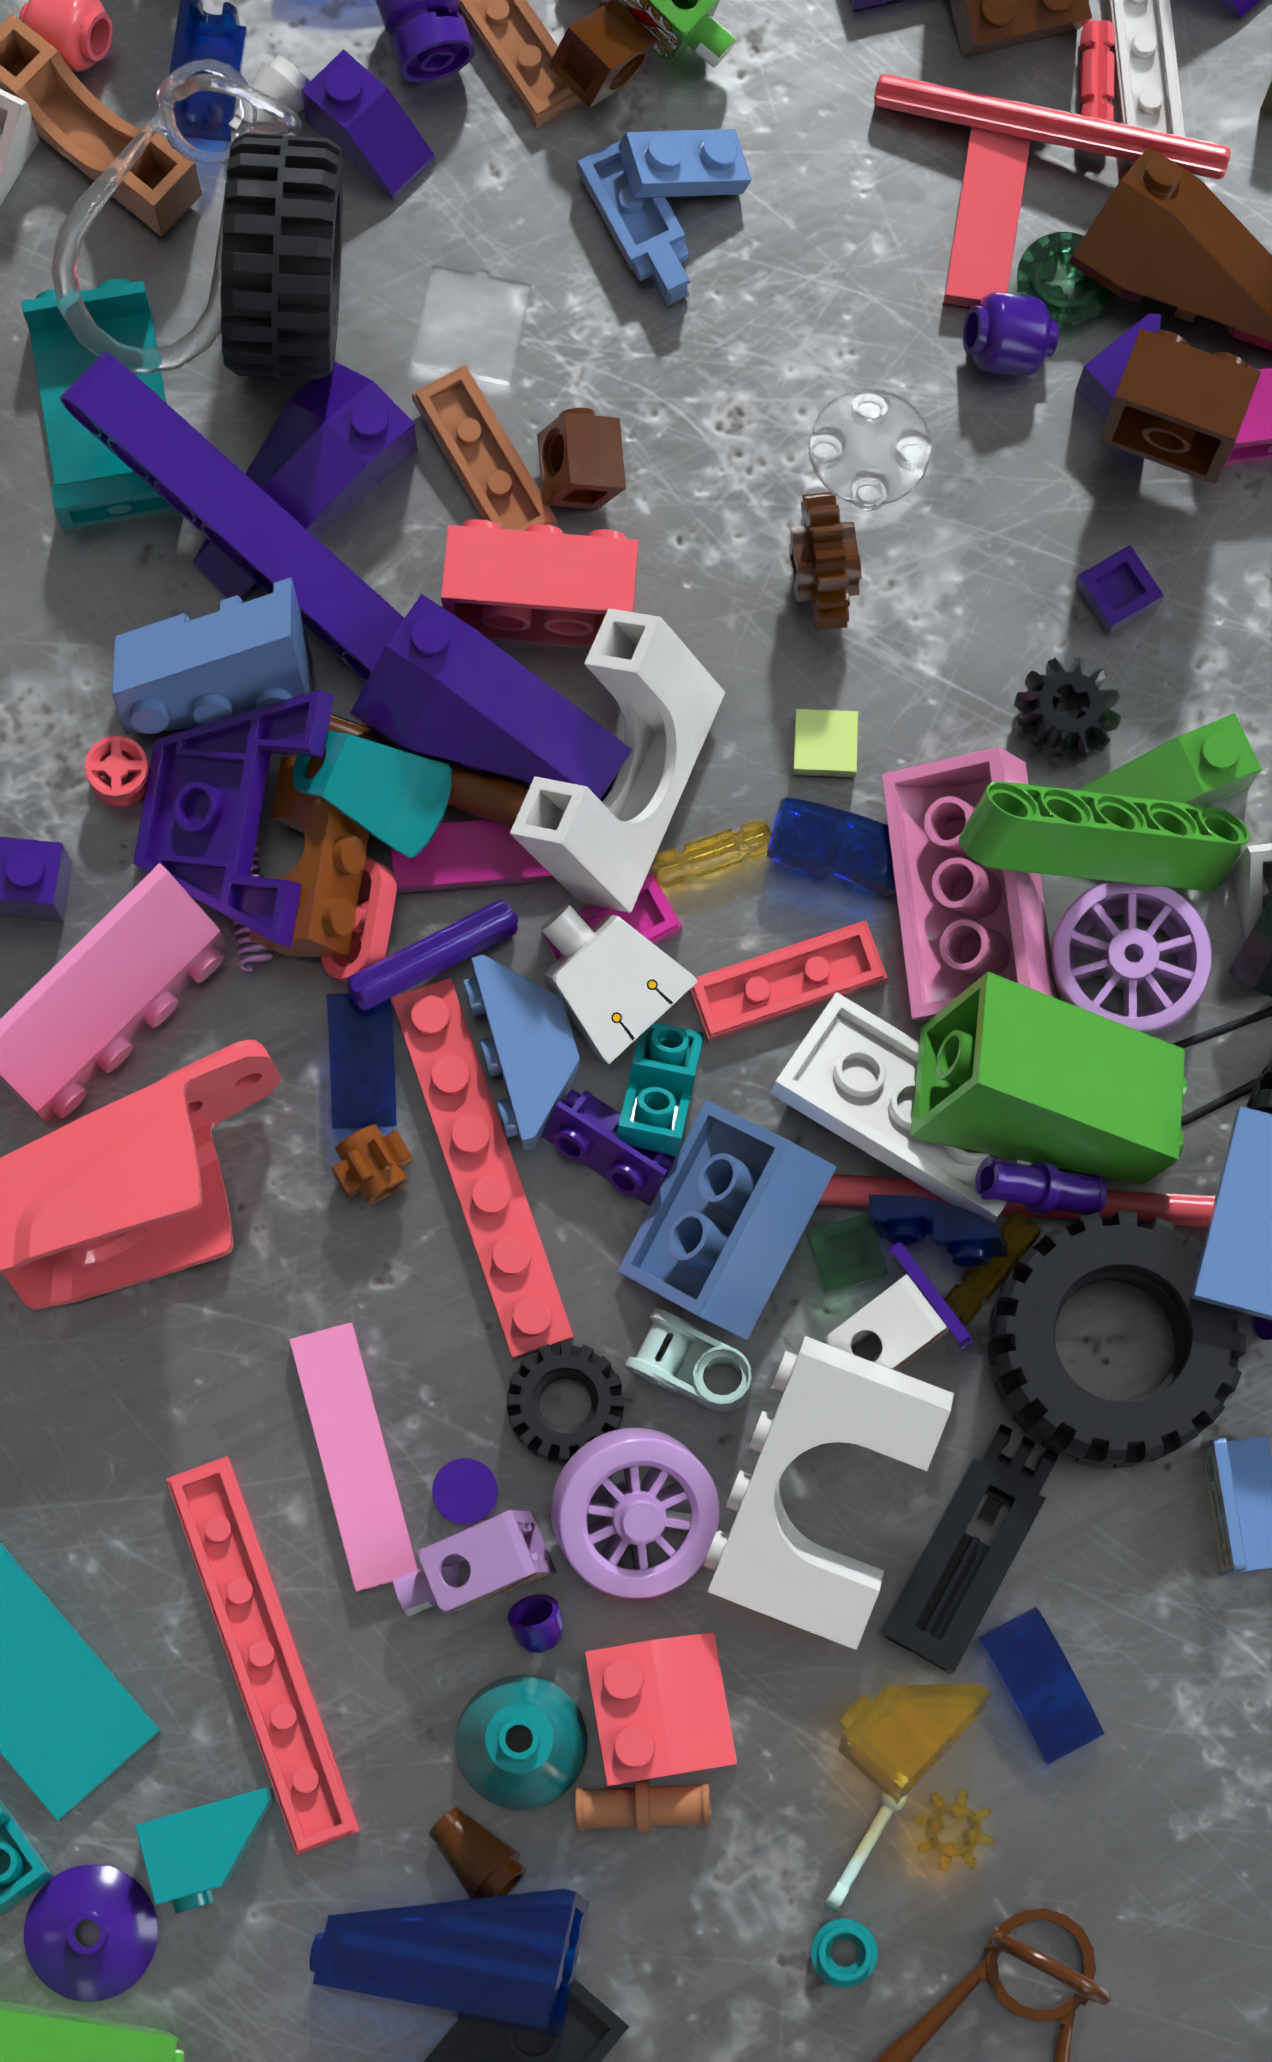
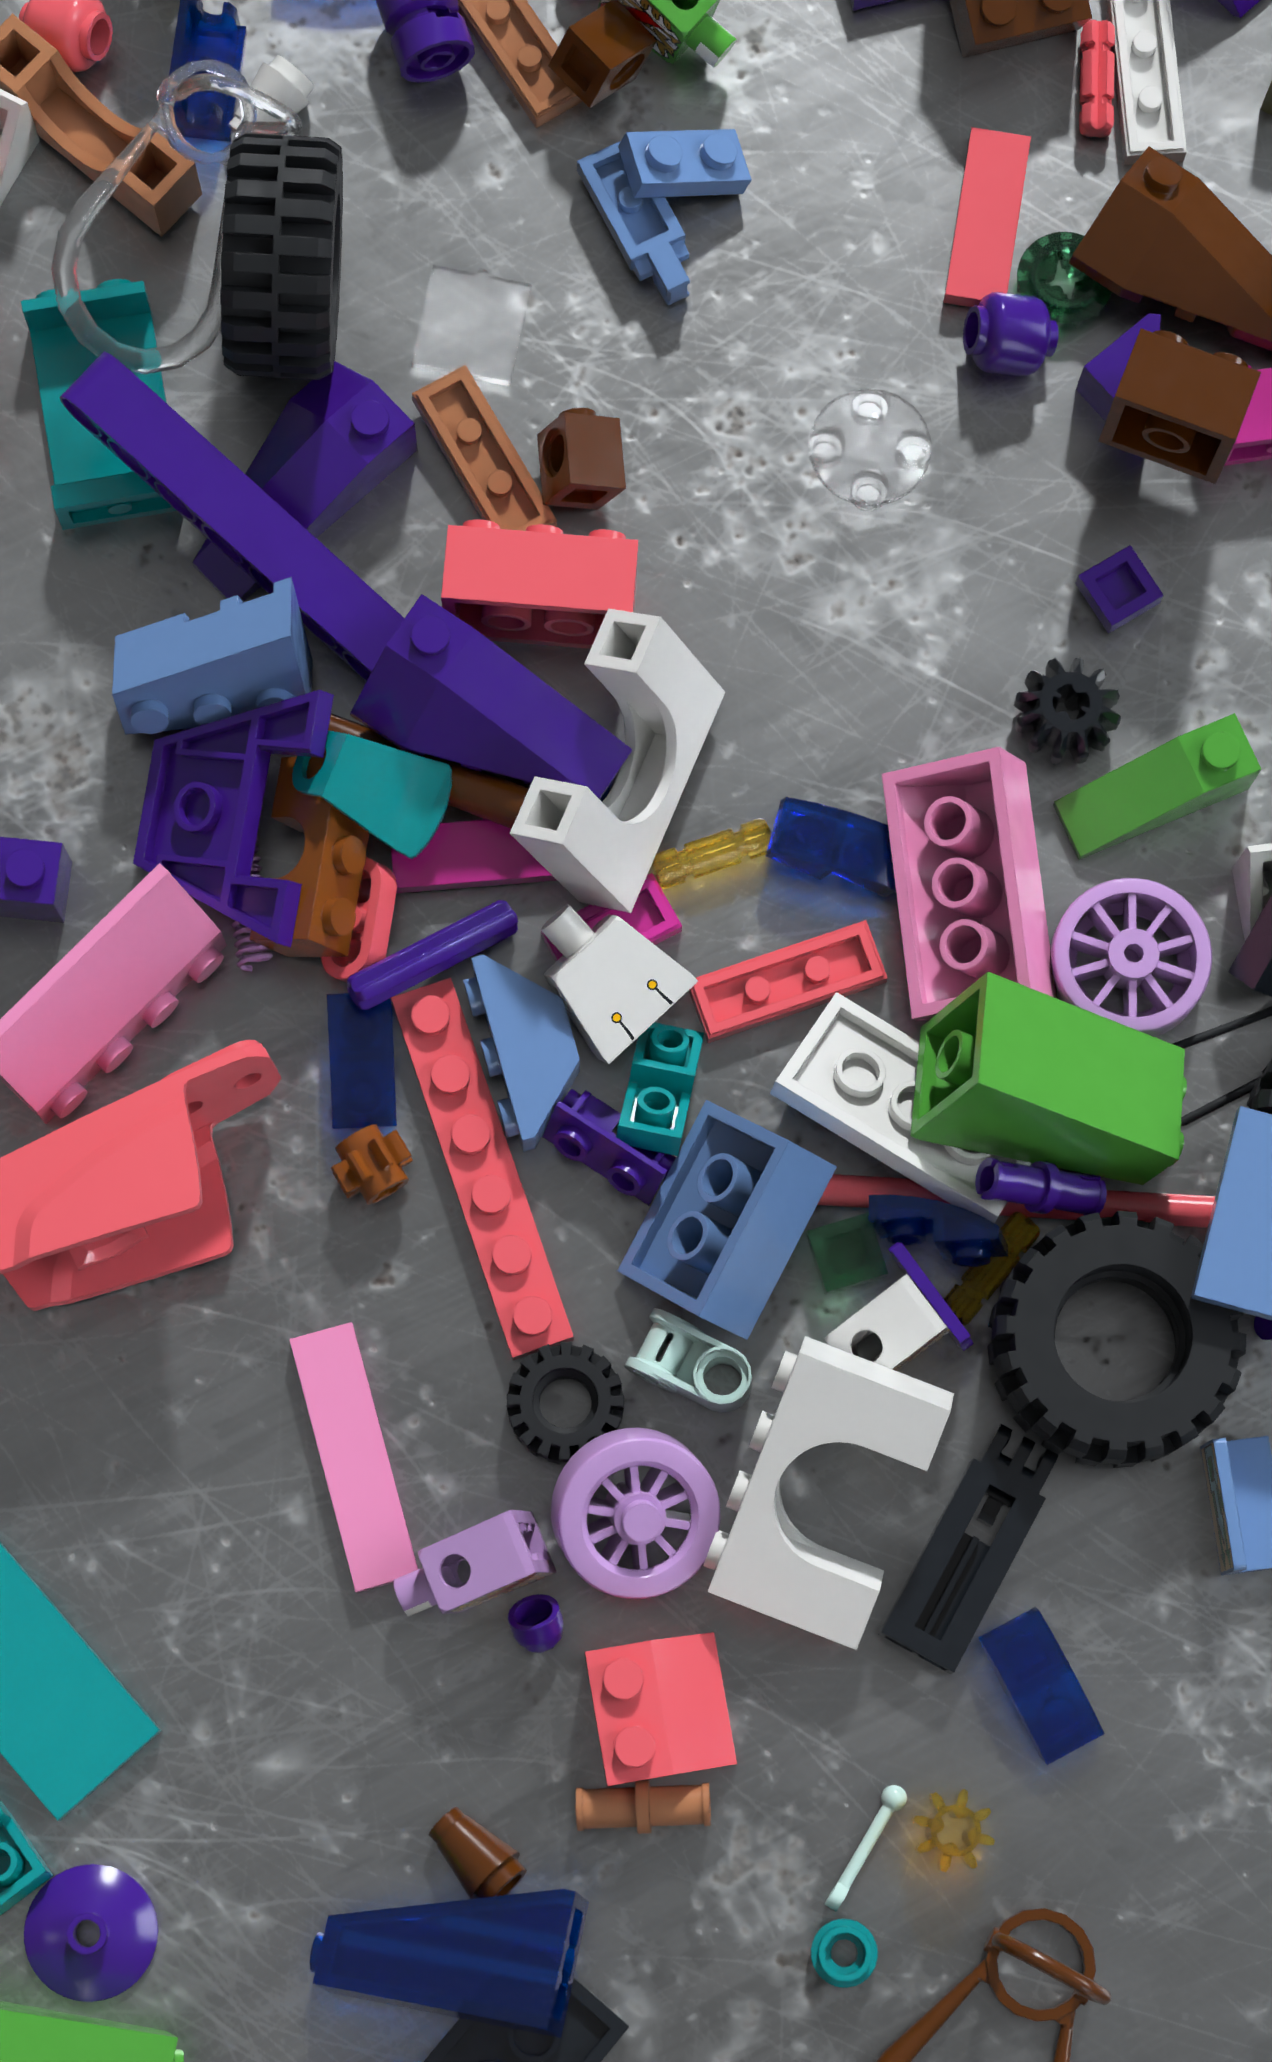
coral wheel [84,735,150,810] -> none
teal slope [135,1788,274,1914] -> none
coral tile [166,1456,361,1855] -> none
dark purple slope [301,49,435,200] -> none
dark purple tile [432,1458,498,1526] -> none
teal cone [455,1675,588,1810] -> none
reddish brown gear [789,492,862,631] -> none
yellowish green tile [793,709,858,778] -> none
clear yellow slope [838,1683,991,1805] -> none
coral axle [874,74,1231,179] -> none
bright green beam [959,781,1250,891] -> none

